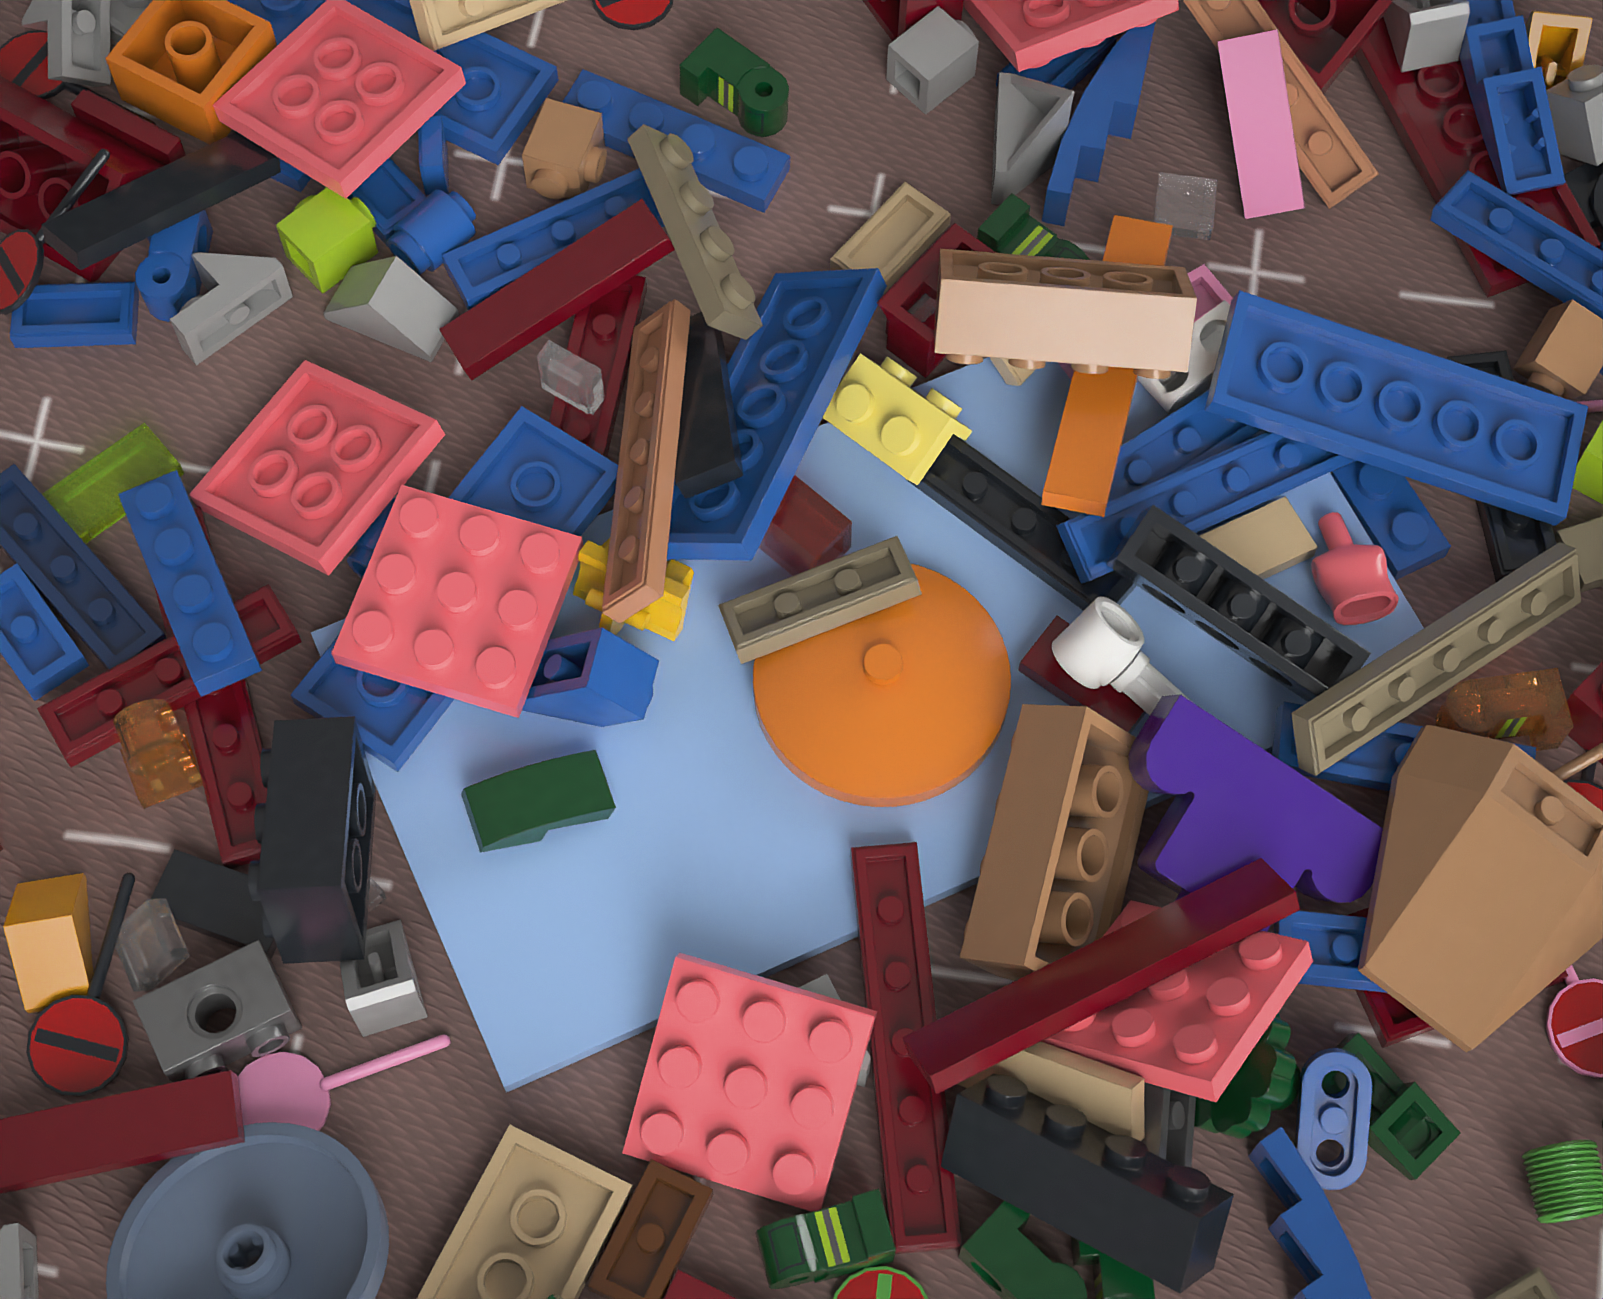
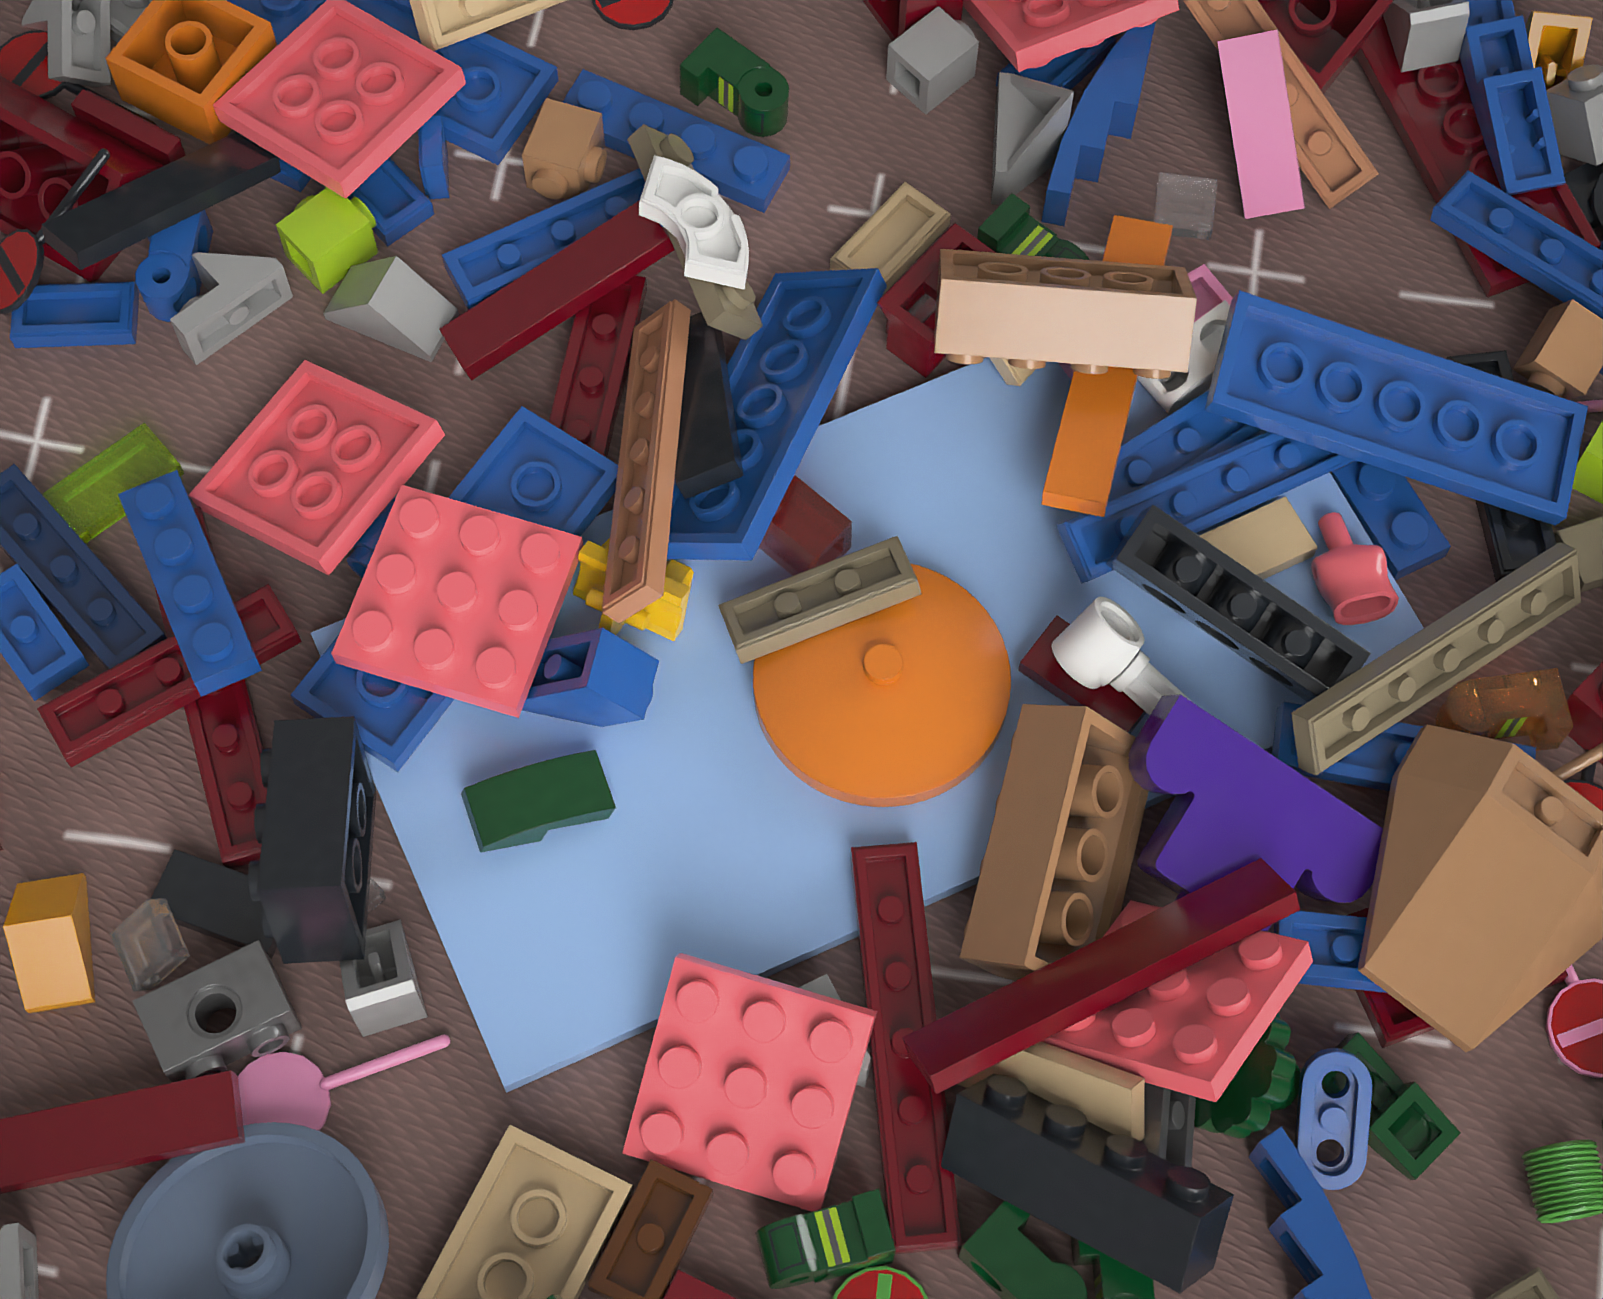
piece [26,872,135,1096] -> none
clear orange leg [113,699,203,809] -> none
blue brick [386,189,476,276] -> none
clear tile [537,340,605,415] -> none
light yellow bracket [823,353,972,485] -> none
black tile [906,434,1137,611] -> none
none -> white tile [639,155,749,290]

